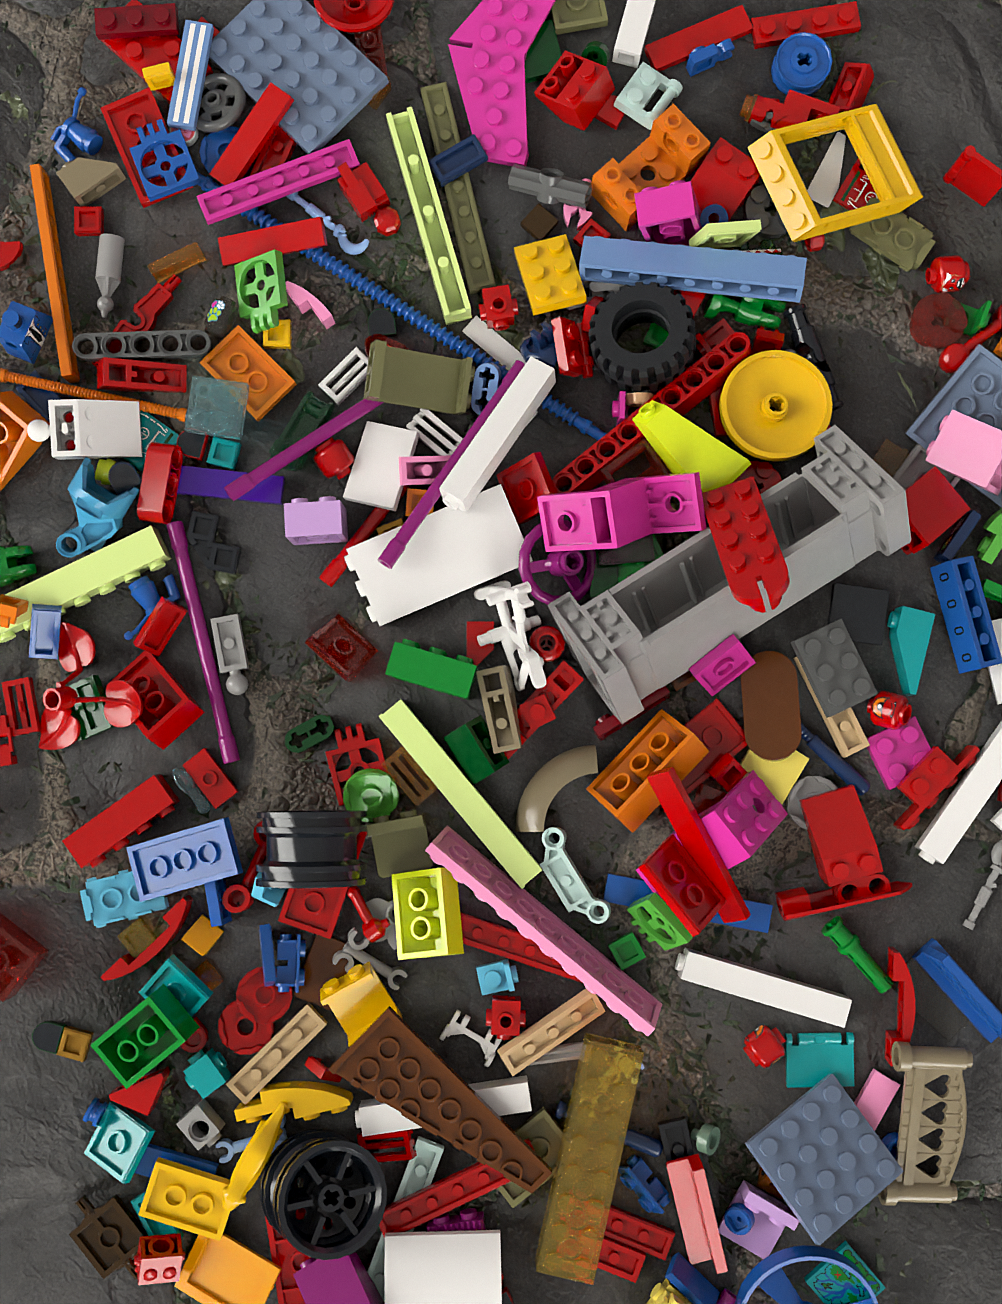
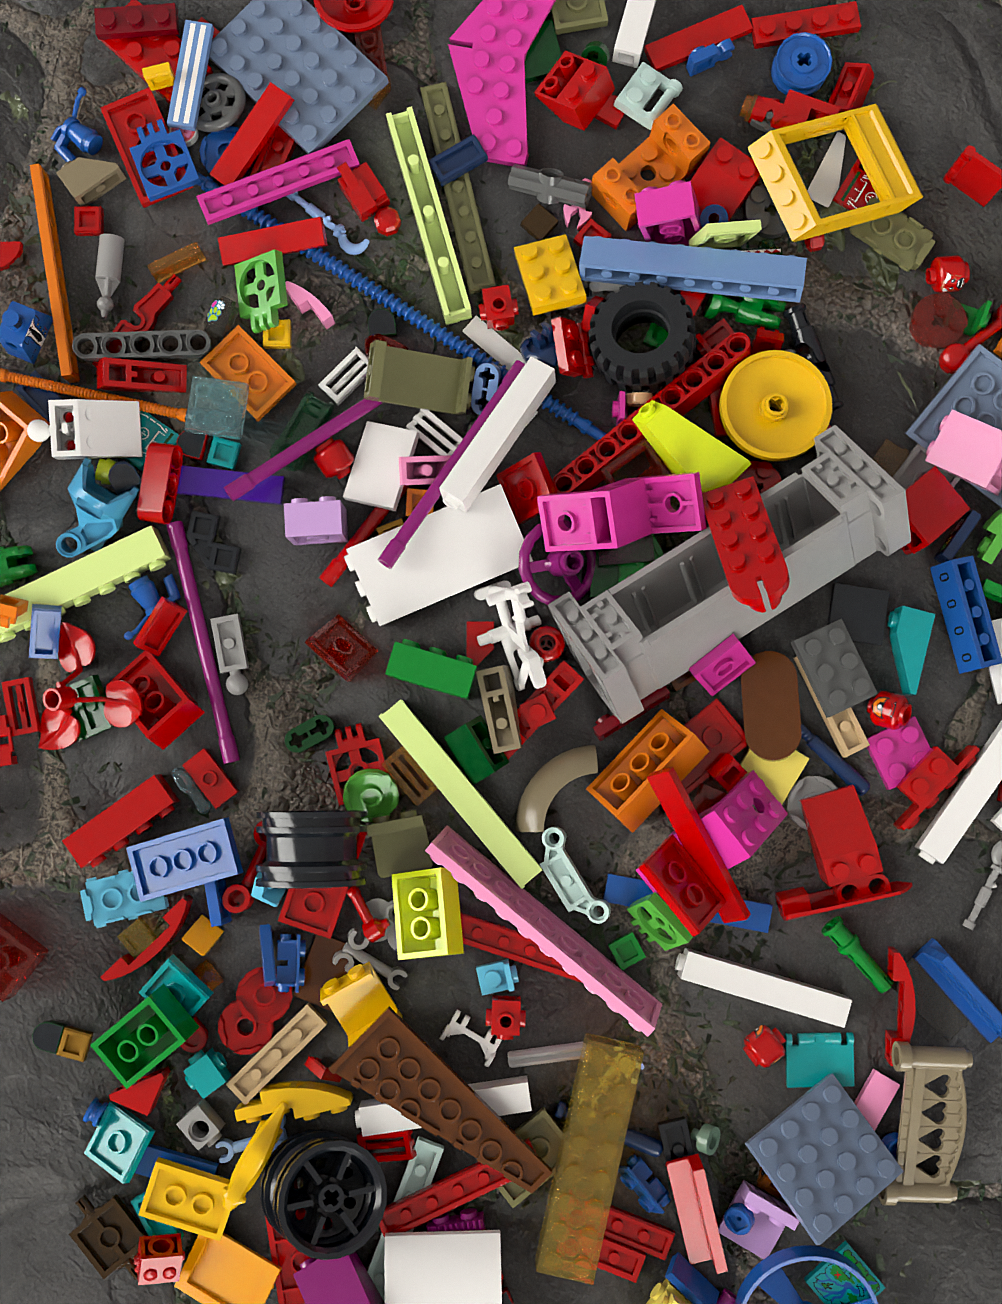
tan plate [497,989,606,1076] -> none

